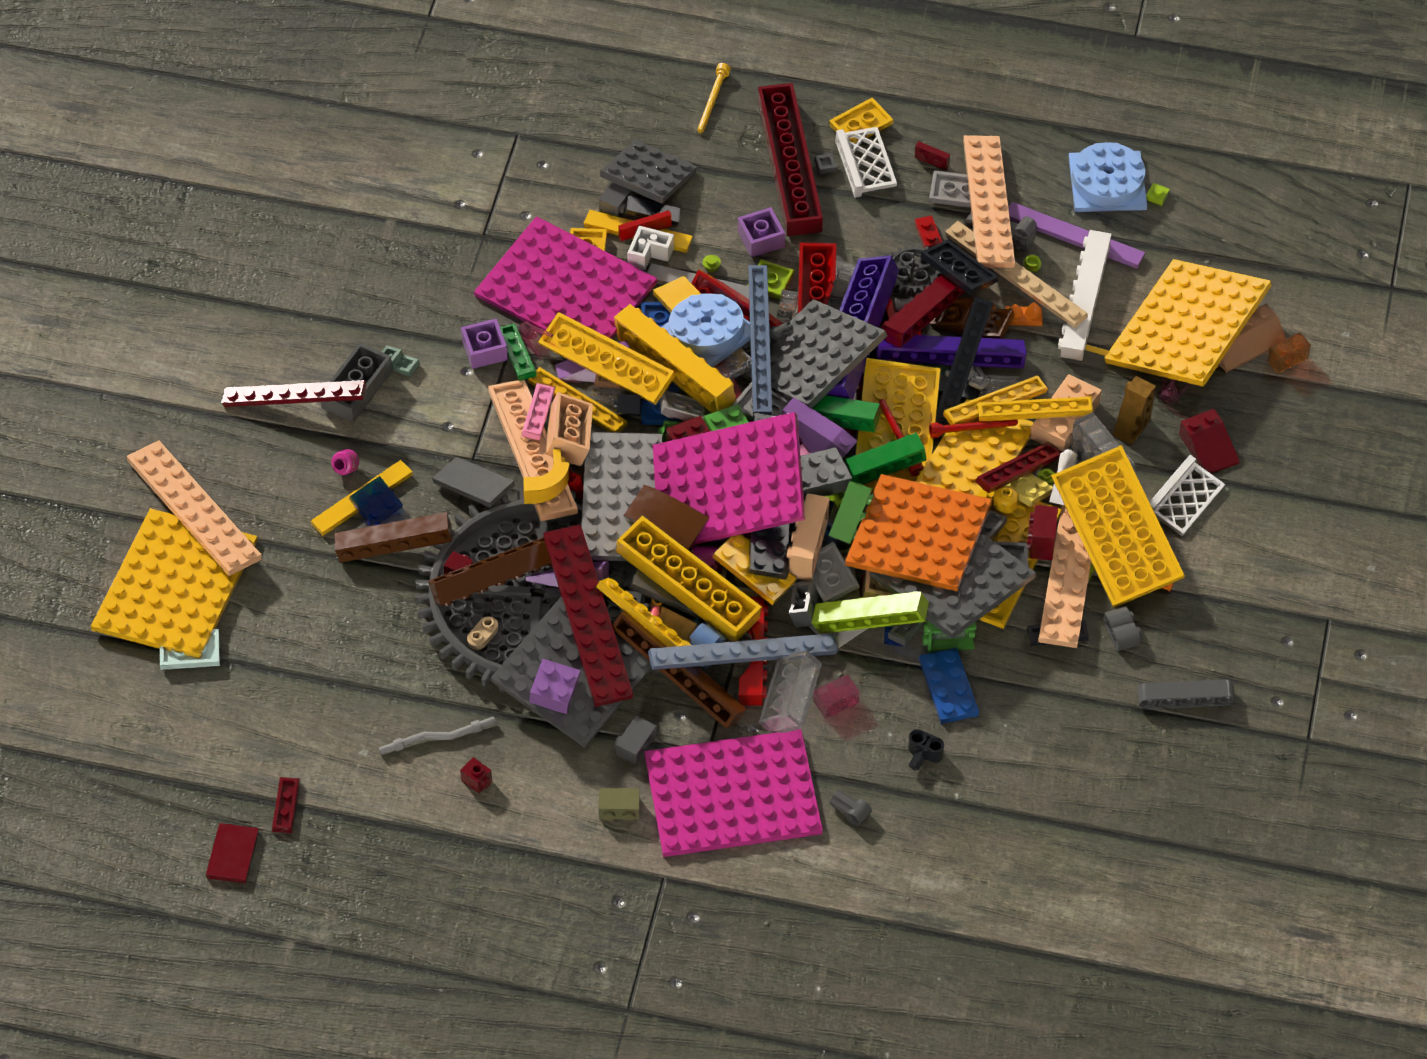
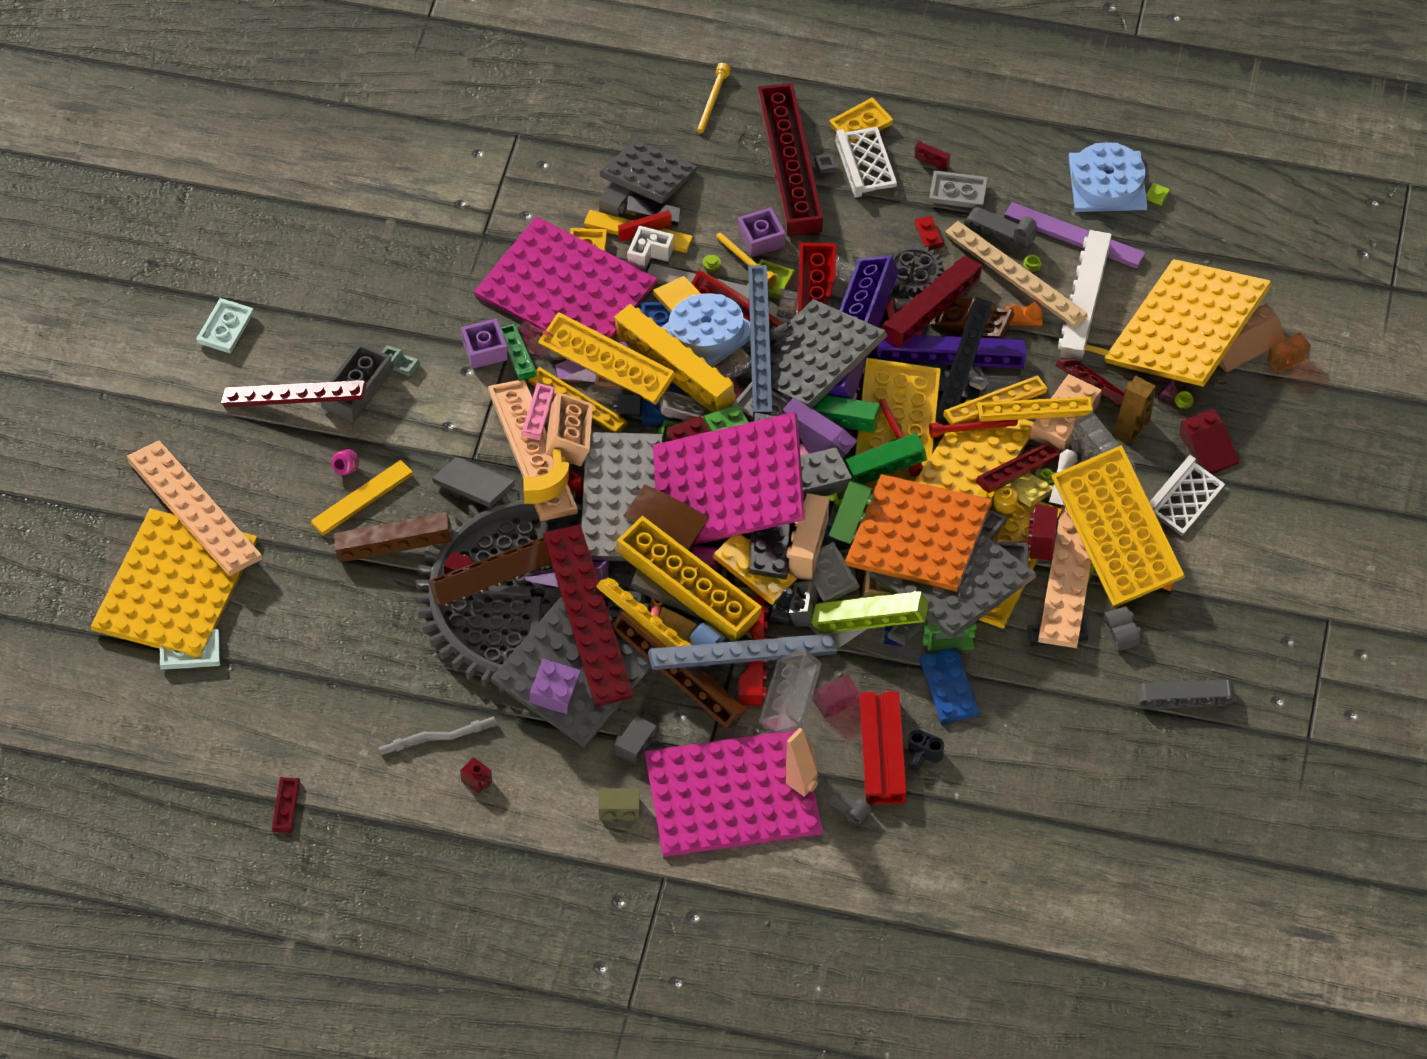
dark red tile [206,823,259,883] -> none
clear blue plate [349,476,403,526] -> none
tan plate [467,617,498,650] -> none
black plate [921,239,998,295] -> none
light nougat plate [963,135,1015,268] -> none
none -> light aqua plate [196,298,254,354]
none -> yellow piece [716,233,778,288]
none -> black beam [768,588,794,625]
none -> light nougat wedge [786,728,818,797]
none -> red brick [859,691,906,804]
none -> dark red wing [1056,358,1125,406]
none -> lime plate [1175,391,1194,409]

